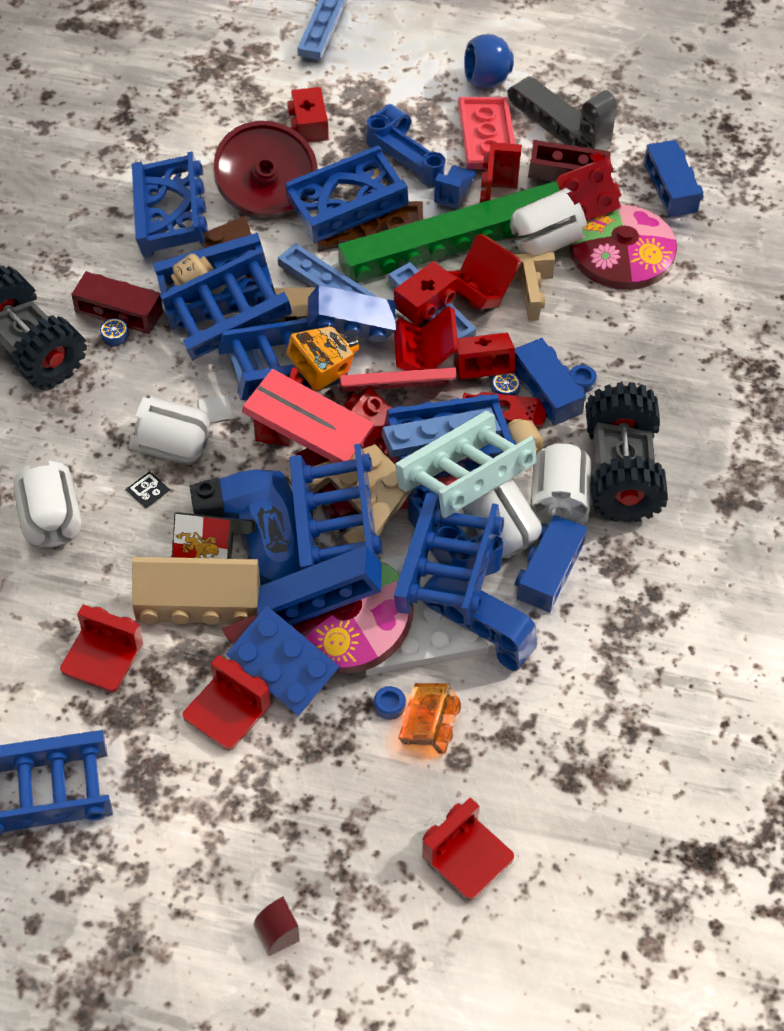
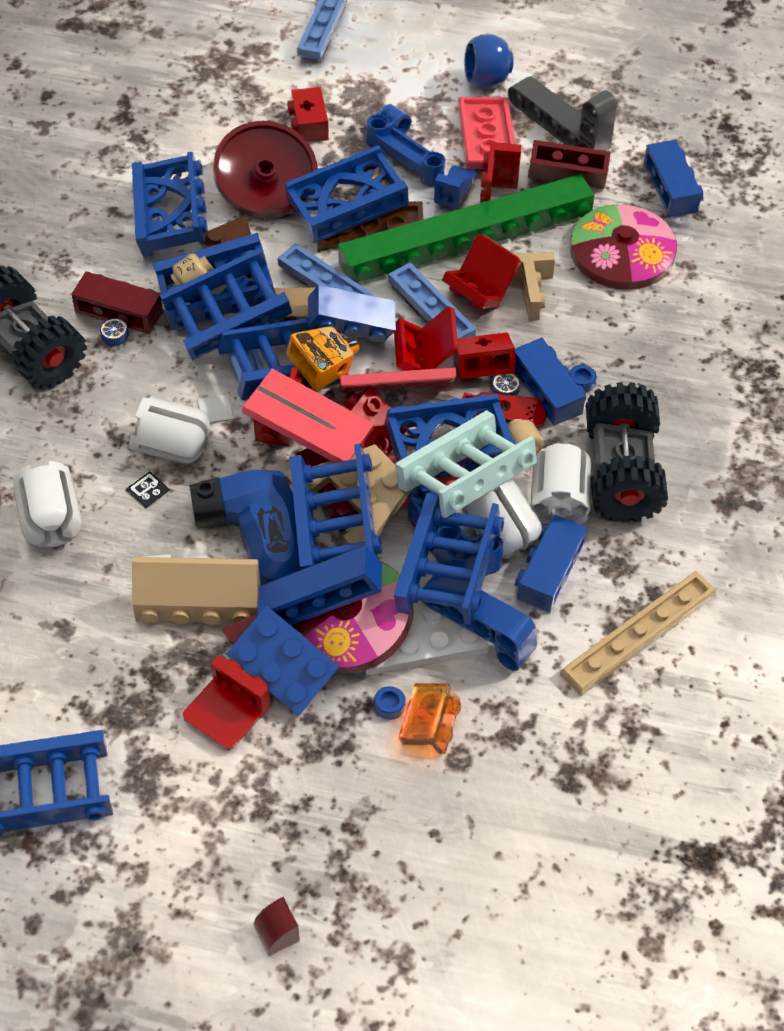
red bracket [60,604,144,693] -> none
flag [171,512,256,559] -> none
medium blue plate [381,408,501,457] -> none
red brick [394,261,457,325] -> none
red bracket [422,797,514,900] -> none
white cylinder [510,188,587,255] -> none
red bracket [556,152,621,221] -> none
none -> tan tile [560,571,717,696]

